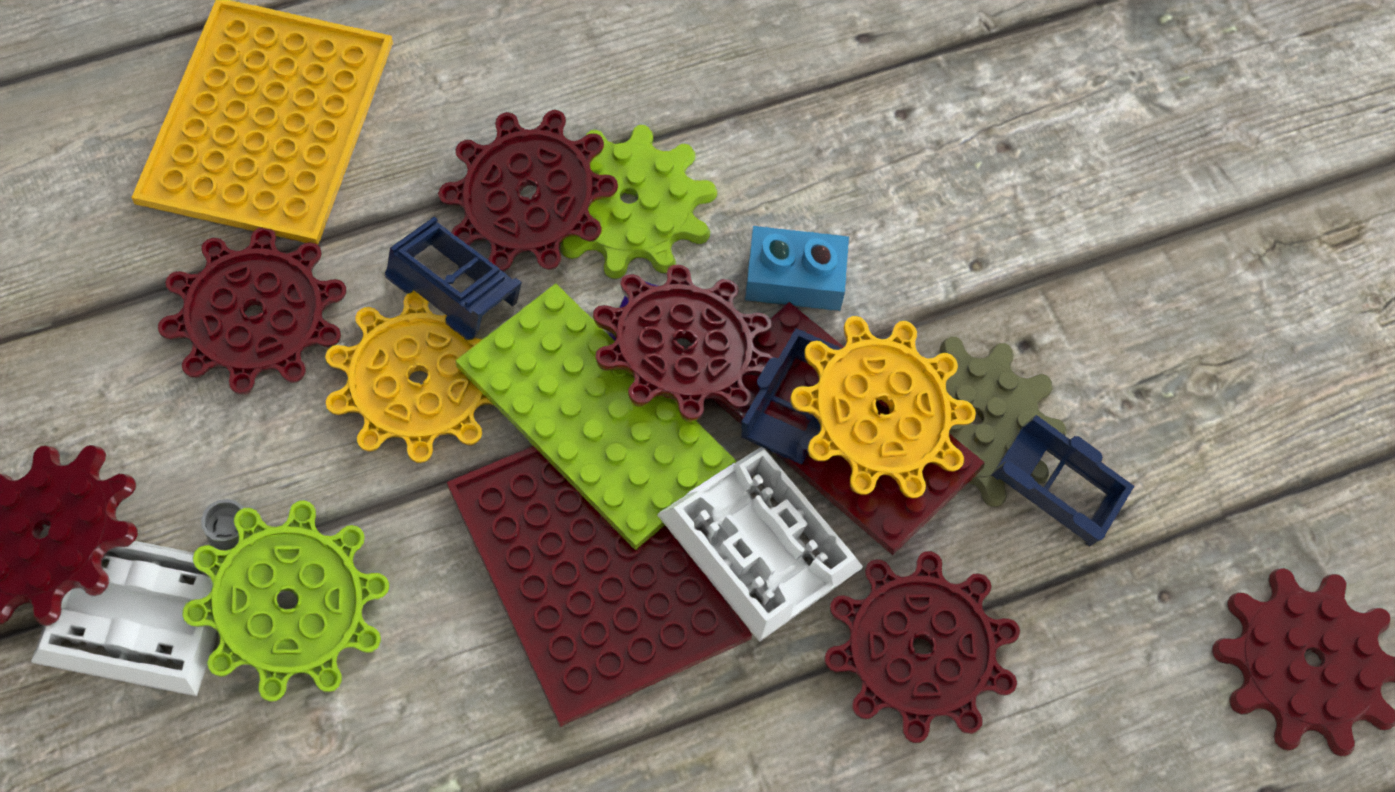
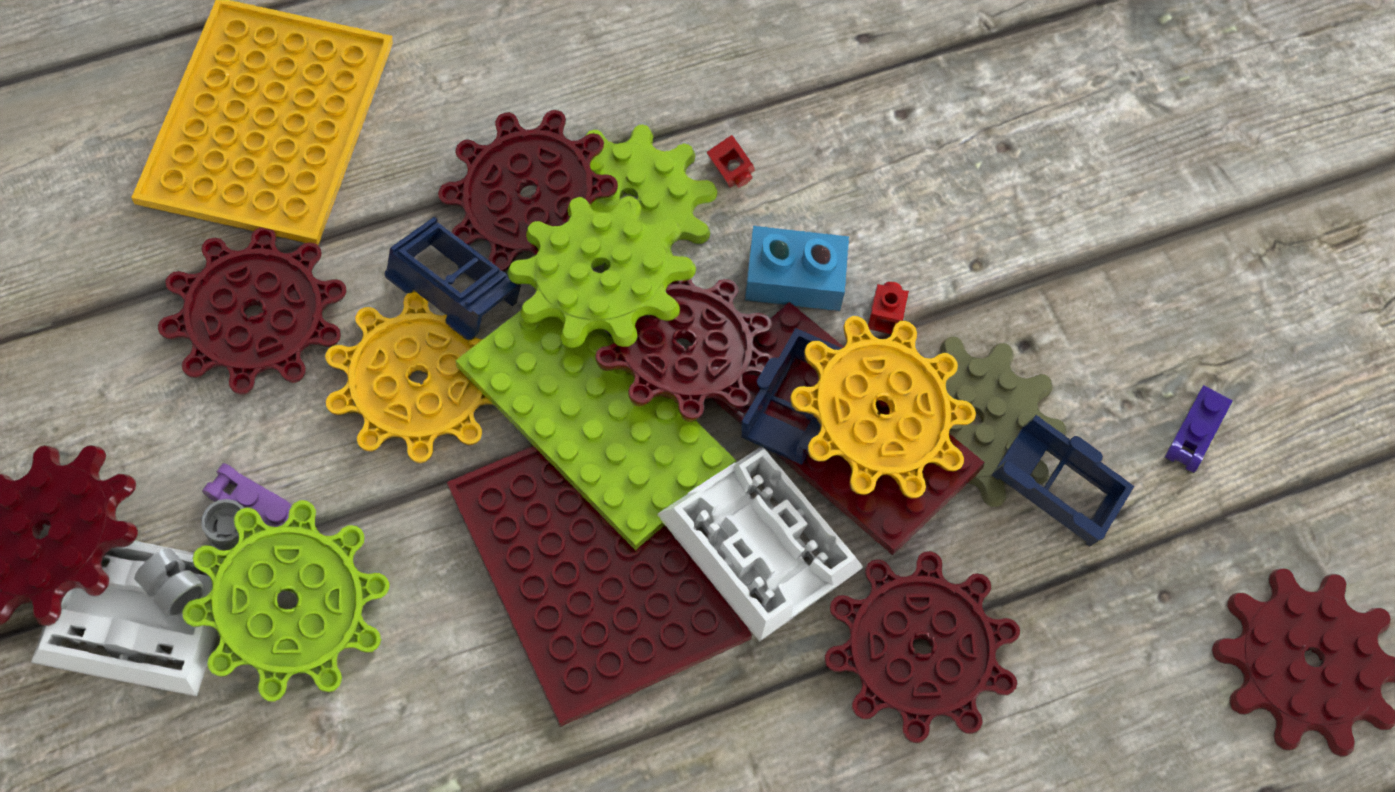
none -> light grey wheel [134,549,205,618]
none -> medium lavender plate [202,463,292,527]
none -> lime plate [507,196,696,348]
none -> red brick [706,135,755,188]
none -> red brick [868,282,909,334]
none -> dark purple plate [1164,385,1233,473]

